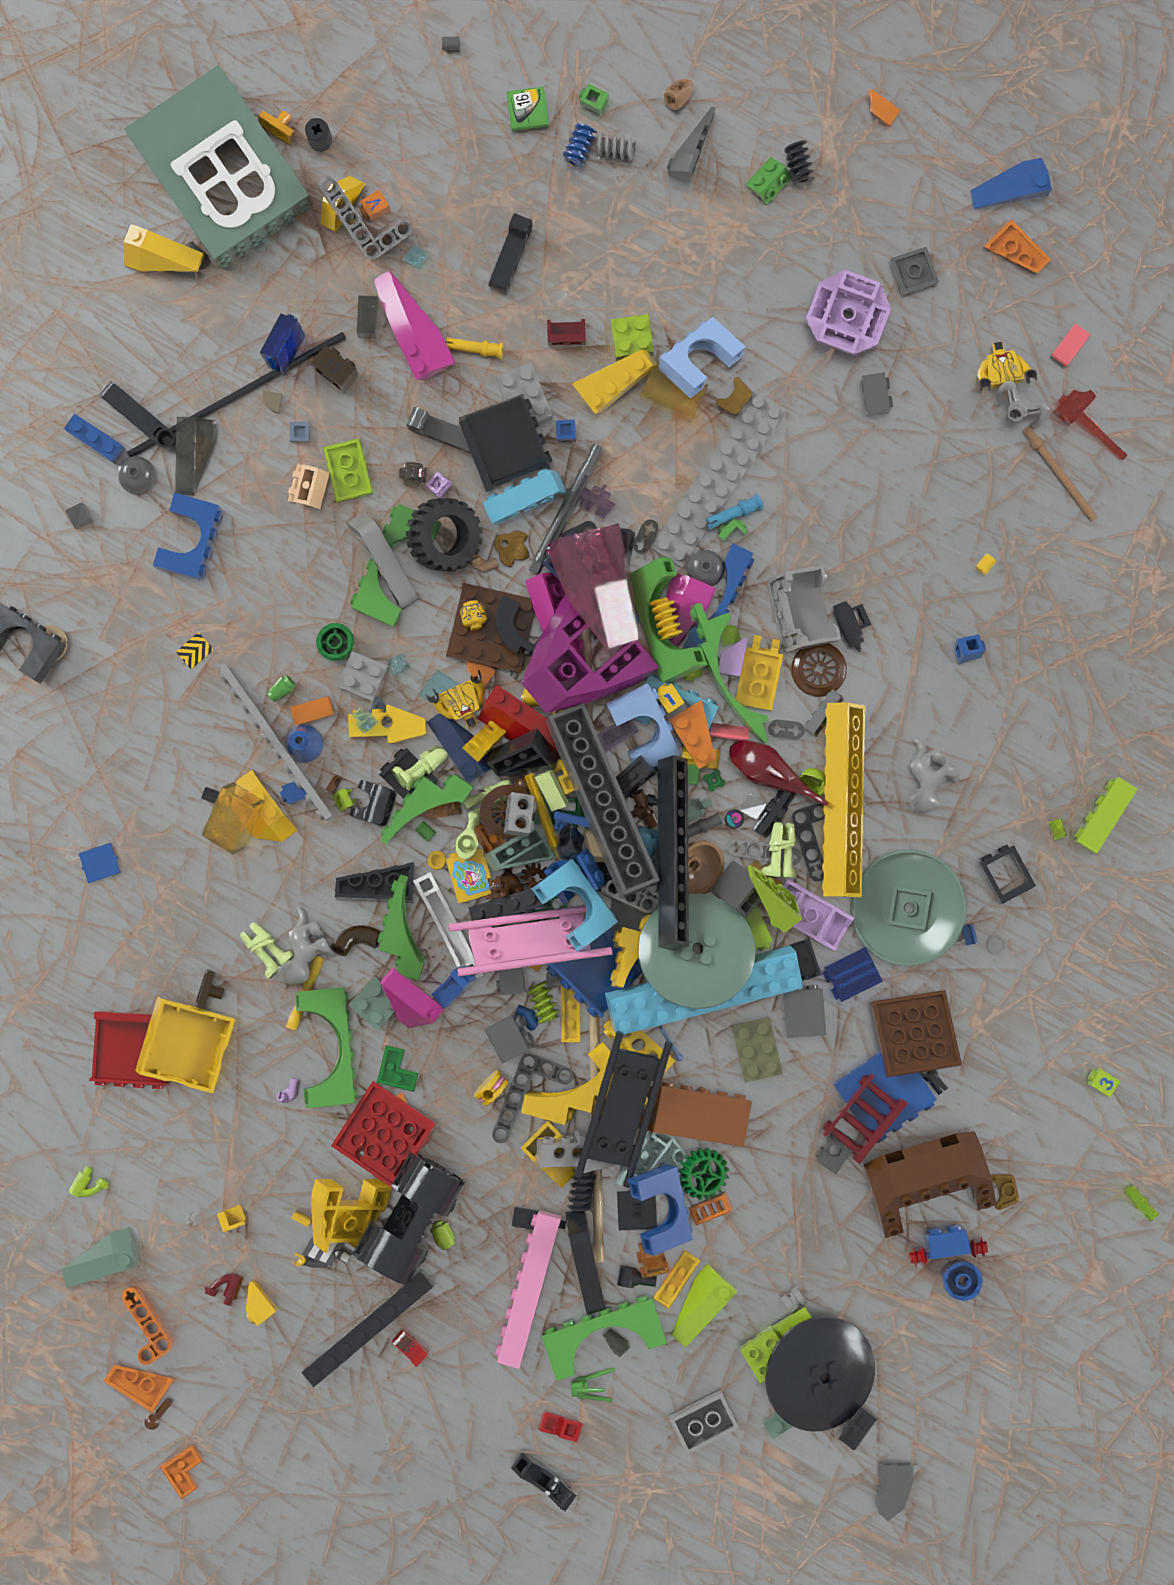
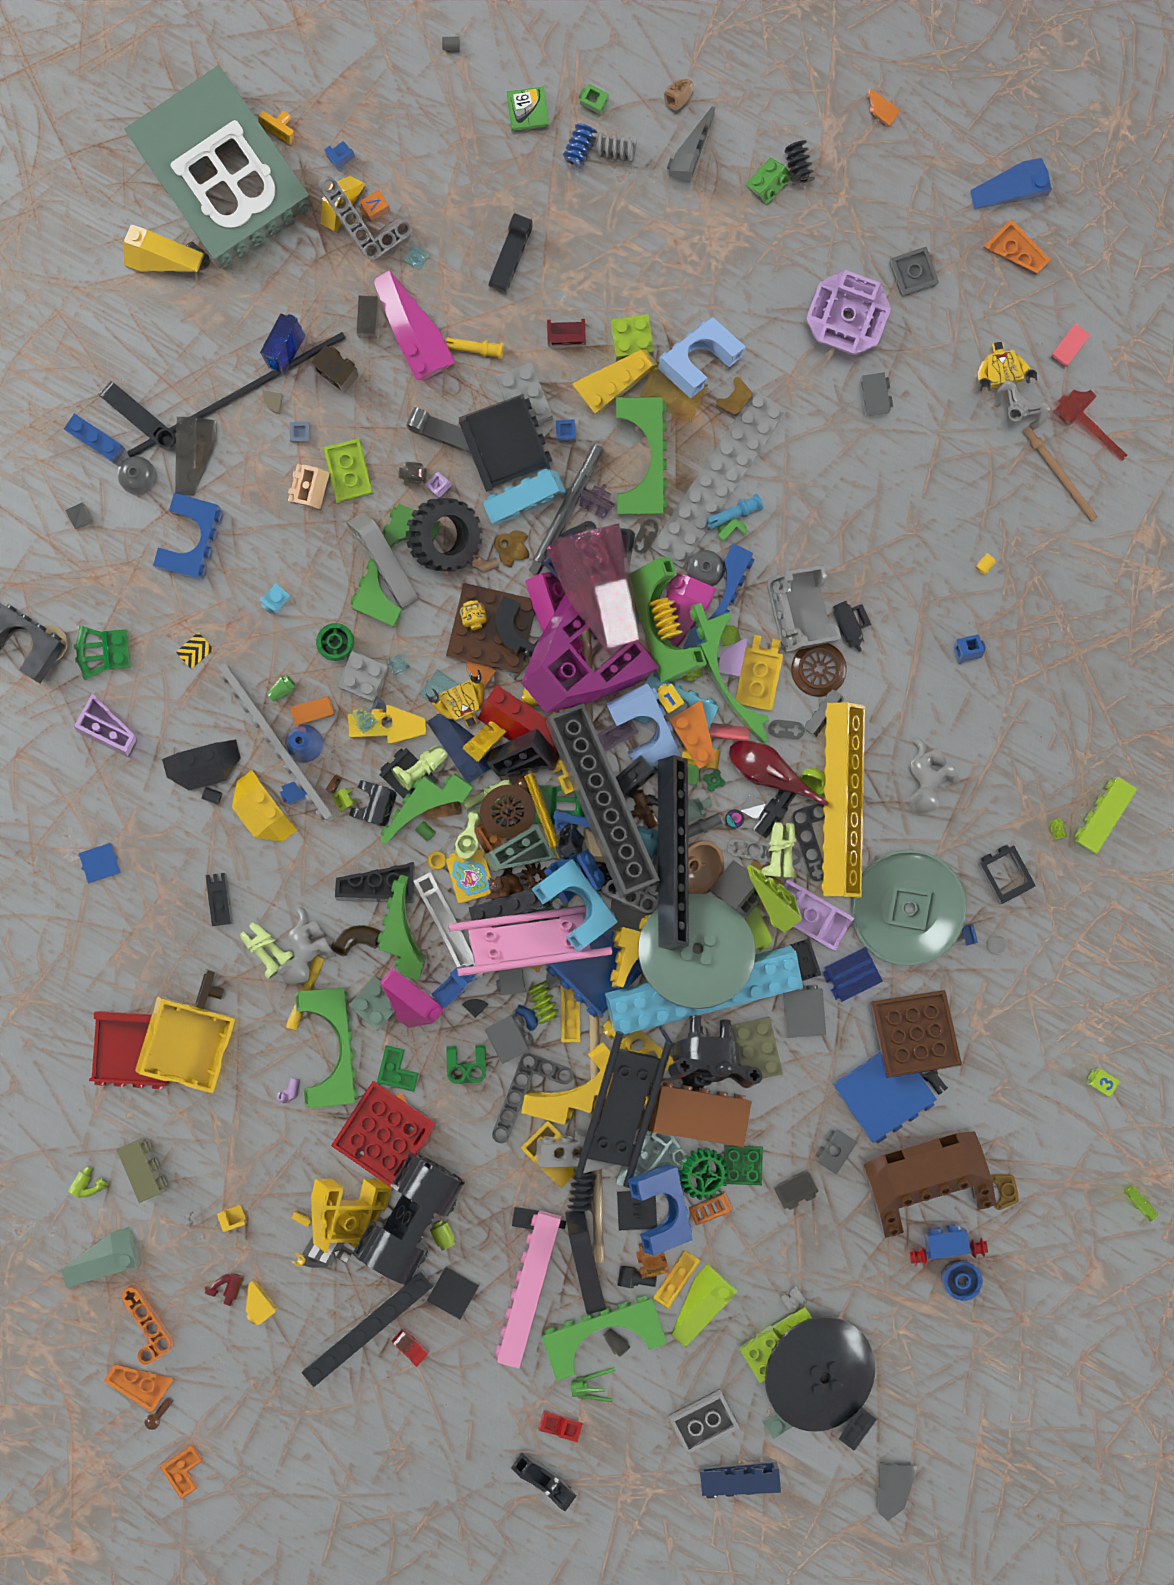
clear yellow piece [202,782,264,855] -> none
black piece [305,118,332,152] -> none
yellow head [474,1070,509,1107] -> none
light grey brick [504,792,537,837] -> none
yellowish green tile [535,770,569,811] -> none
dark red fence [821,1073,908,1164] -> none
none -> green plate [74,625,131,680]
none -> lavender wedge [74,693,137,757]
none -> olive piece [116,1138,167,1203]
none -> black wedge [162,739,241,791]
none -> black hinge [206,873,232,926]
none -> medium azure bracket [260,583,291,613]
none -> blue panel [324,141,355,170]
none -> black tile [427,1266,480,1320]
none -> green piece [446,1045,487,1084]
none -> black tile [462,999,489,1018]
none -> bright green arch [616,396,667,514]
none -> black piece [668,1015,763,1091]
none -> dark blue wedge [699,1462,781,1499]
none -> green tile [724,1145,763,1186]
none -> clear smoke brick [773,1169,819,1210]

